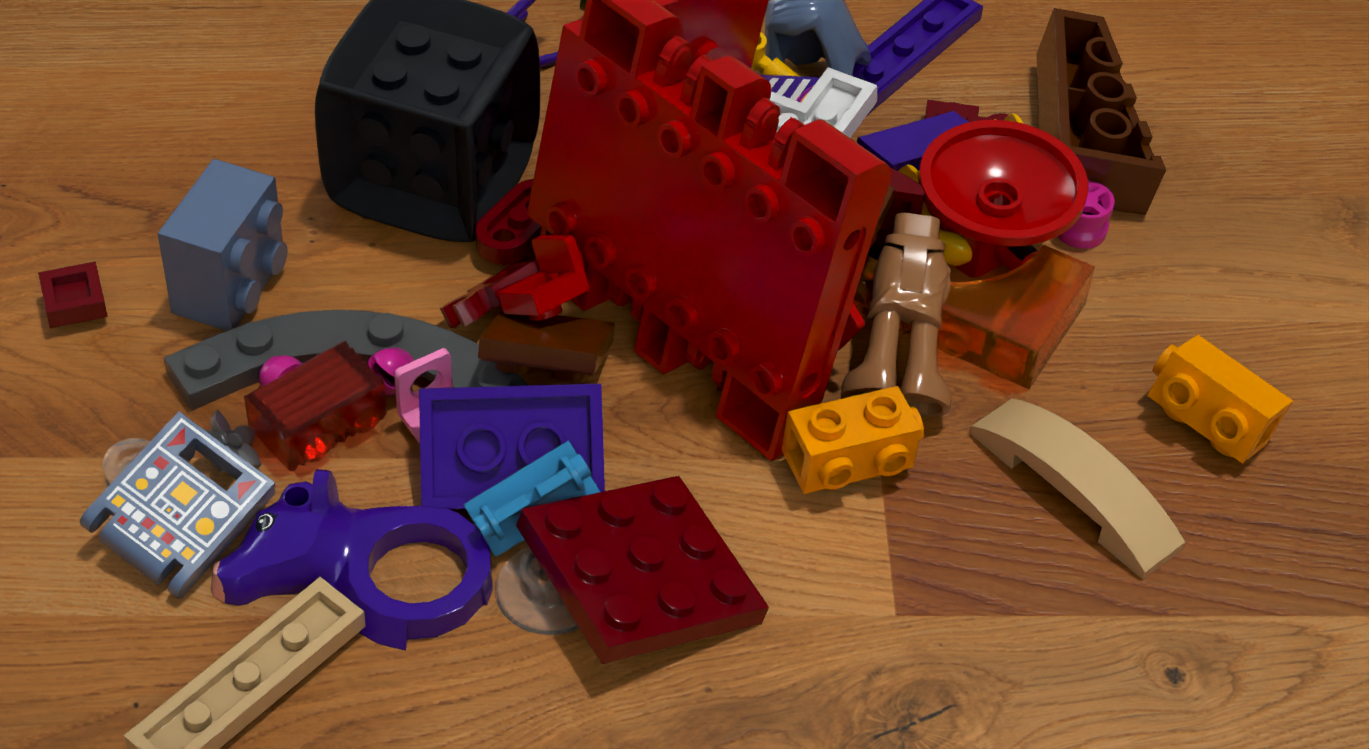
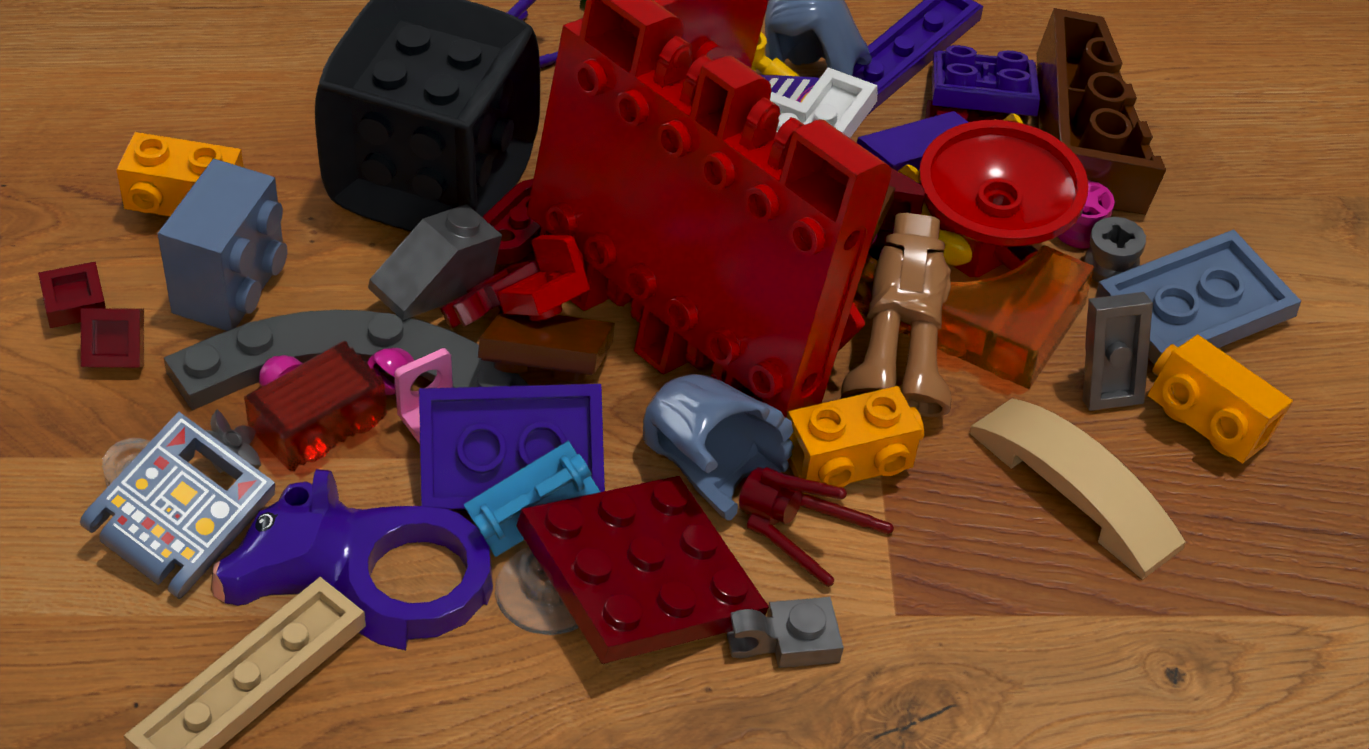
none -> dark red plate [81,308,144,368]
none -> light orange brick [116,132,244,216]
none -> flat silver slope [368,204,502,320]
none -> sand blue hair [643,374,794,520]
none -> flat silver plate [727,597,844,668]
none -> dark red plant [739,467,894,587]
none -> dark purple tile [932,45,1040,116]
none -> flat silver plate [1082,292,1153,411]
none -> flat silver wheel [1084,217,1146,283]
none -> sand blue plate [1095,229,1301,365]

